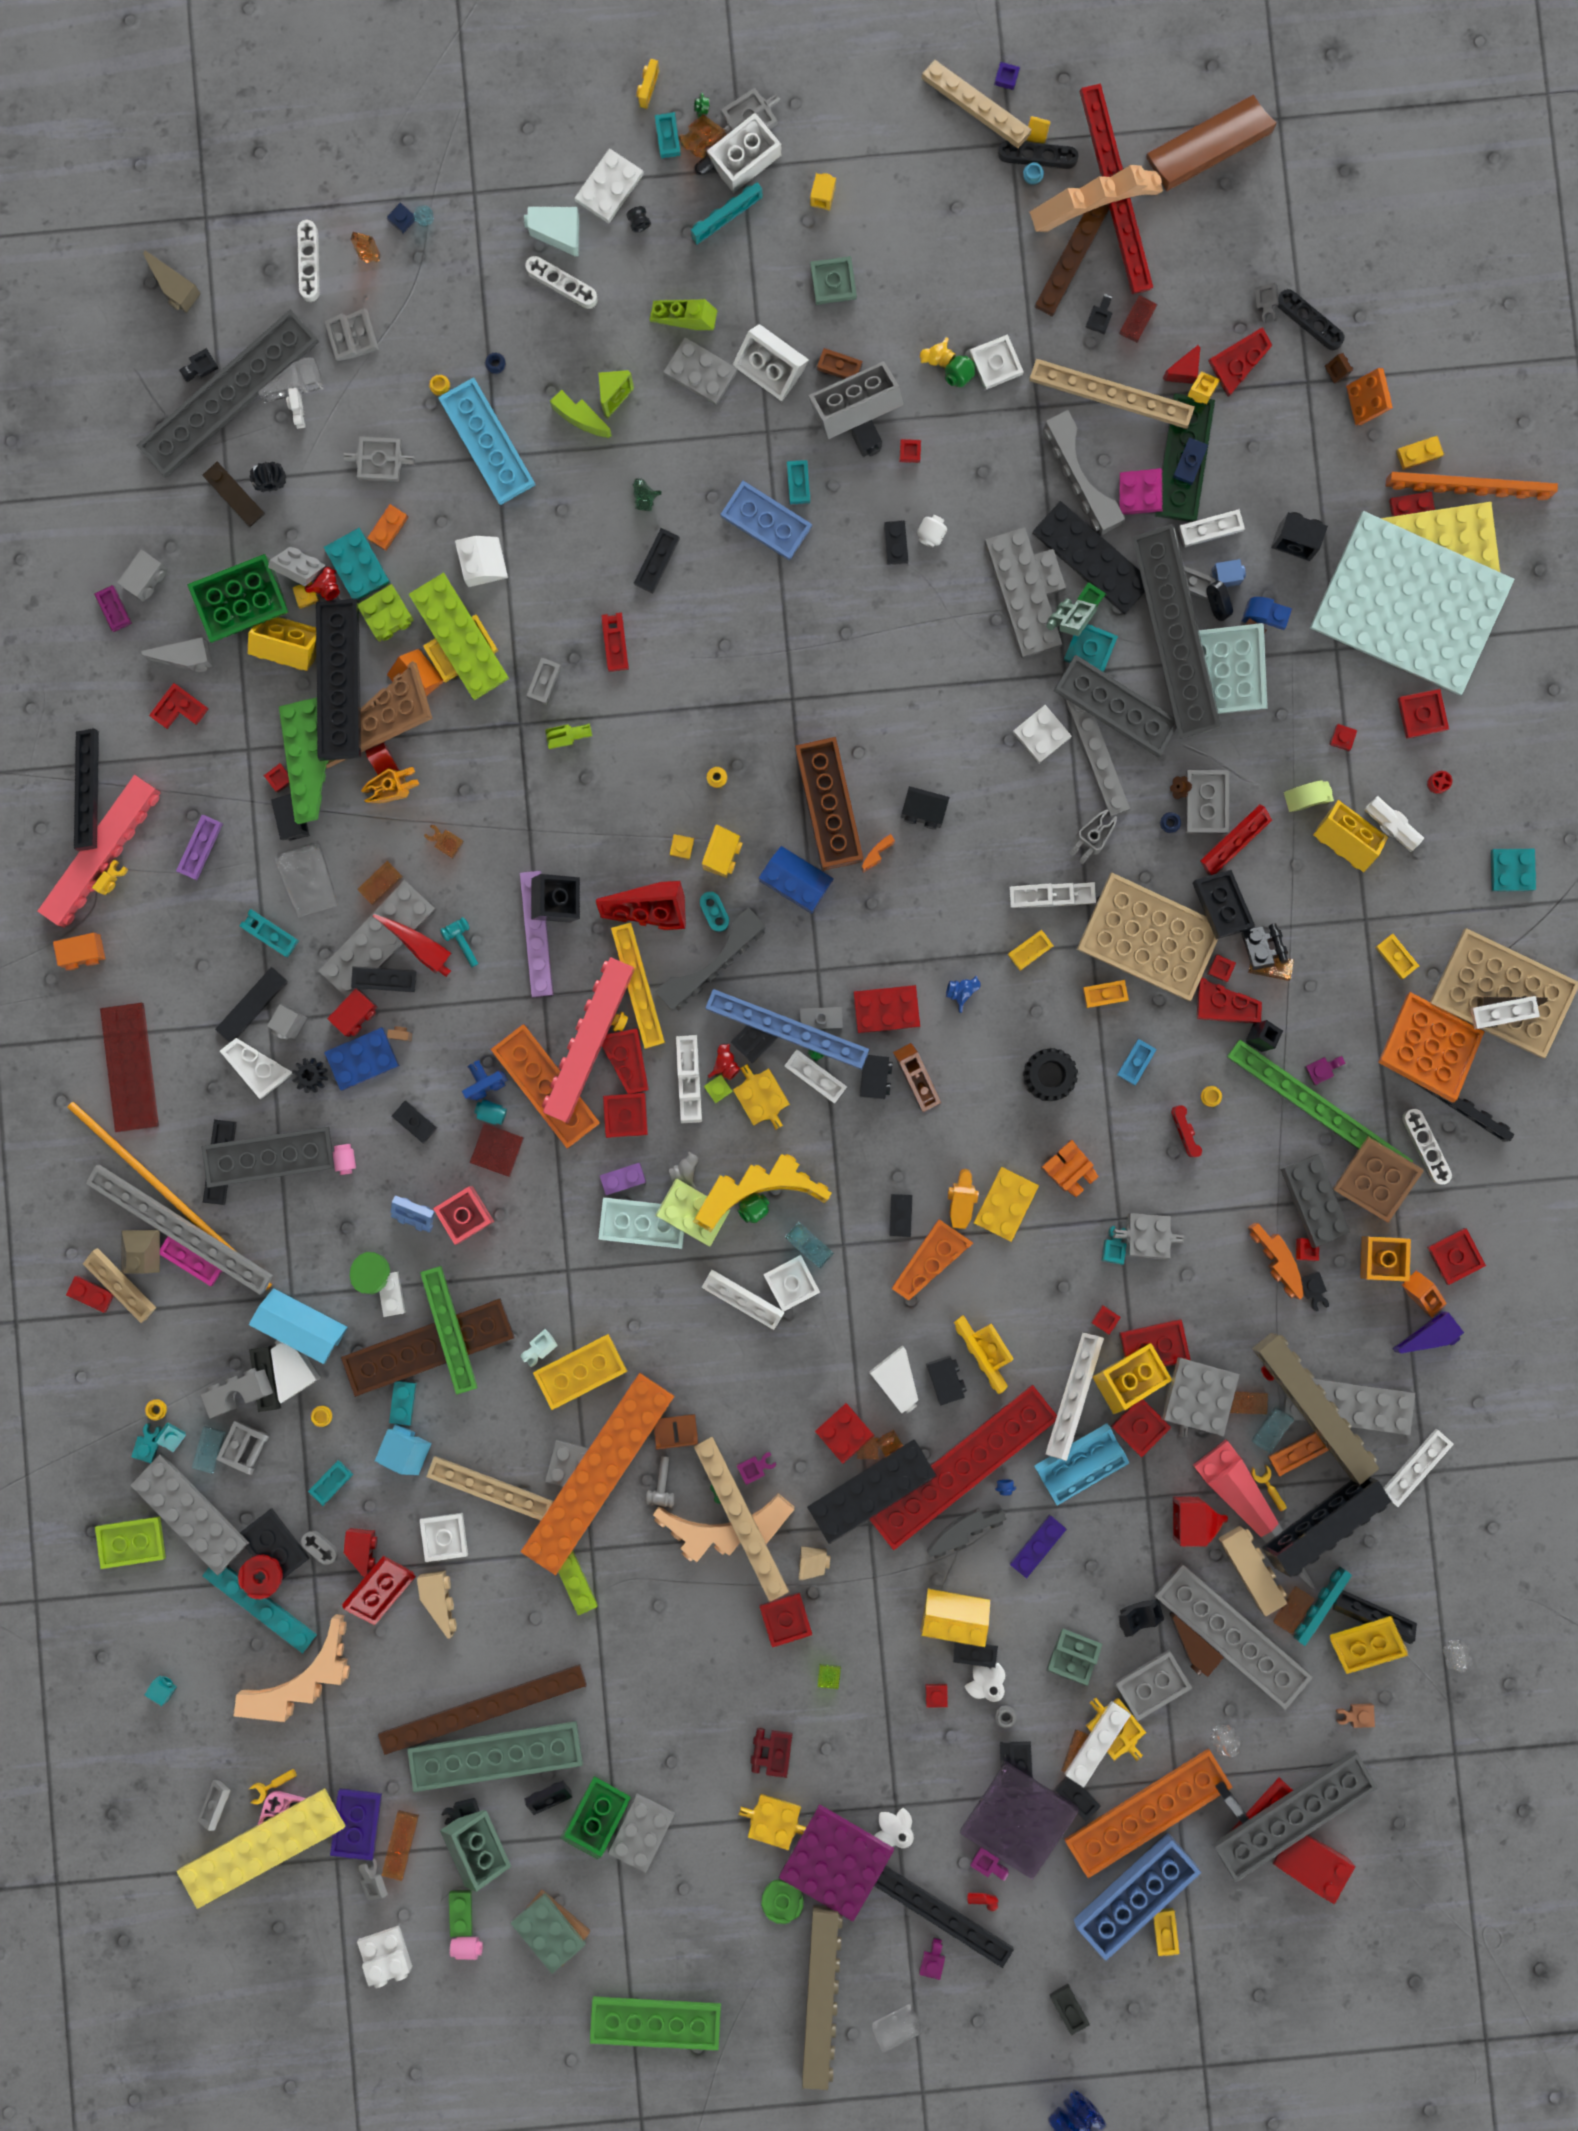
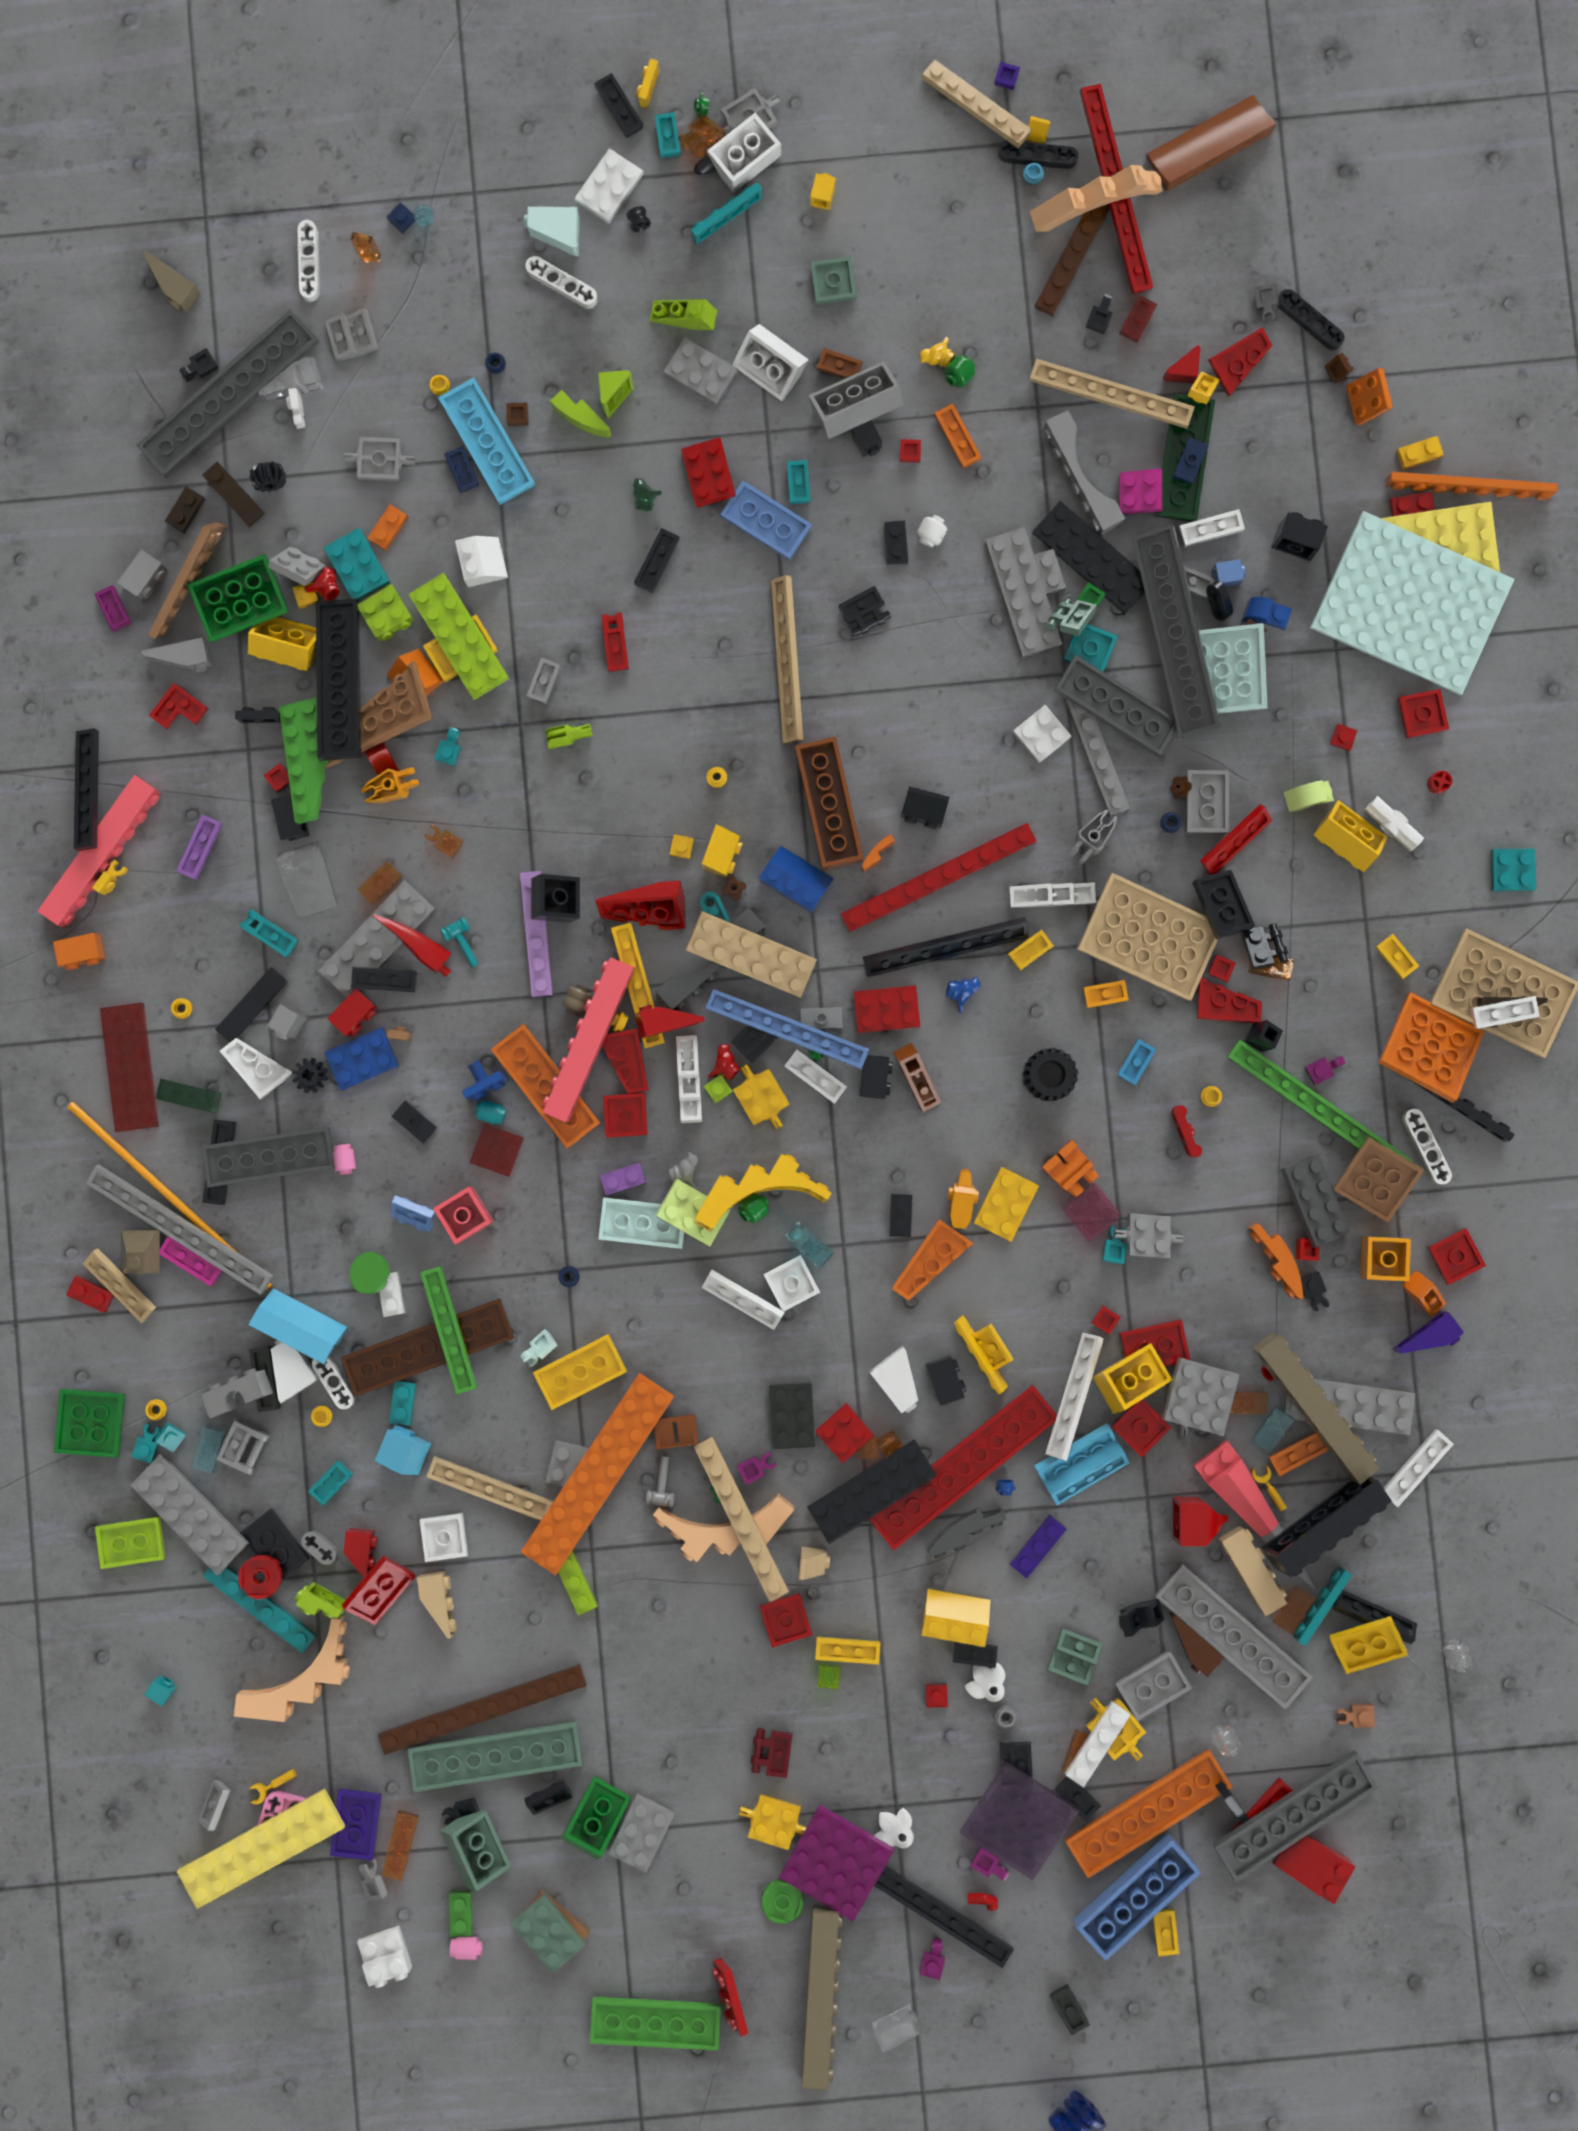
white plate [969,334,1024,390] -> none
none -> green plate [54,1388,125,1458]
none -> medium nougat wing [148,521,228,639]
none -> clear green slope [155,1078,222,1113]
none -> dark brown plate [165,487,205,534]
none -> yellow plate [171,998,193,1019]
none -> black plate [235,707,281,723]
none -> lime plate [294,1582,346,1618]
none -> white beam [312,1356,356,1409]
none -> teal plate [434,727,462,767]
none -> dark blue plate [444,446,480,493]
none -> reddish brown plate [506,402,529,426]
none -> dark blue plate [559,1266,580,1287]
none -> dark tan piece [563,984,592,1016]
none -> black plate [594,73,644,138]
none -> red slope [634,1005,705,1039]
none -> red plate [681,437,736,508]
none -> tan plate [685,911,817,998]
none -> red plate [712,1958,749,2037]
none -> reddish brown plate [722,876,746,900]
none -> pearl dark grey plate [770,1383,815,1449]
none -> tan plate [771,575,803,744]
none -> yellow plate [815,1637,880,1665]
none -> black plate [838,586,891,637]
none -> red plate [840,823,1037,933]
none -> black plate [862,917,1029,978]
none -> orange plate [934,403,982,469]
none -> clear pink plate [1062,1183,1122,1242]

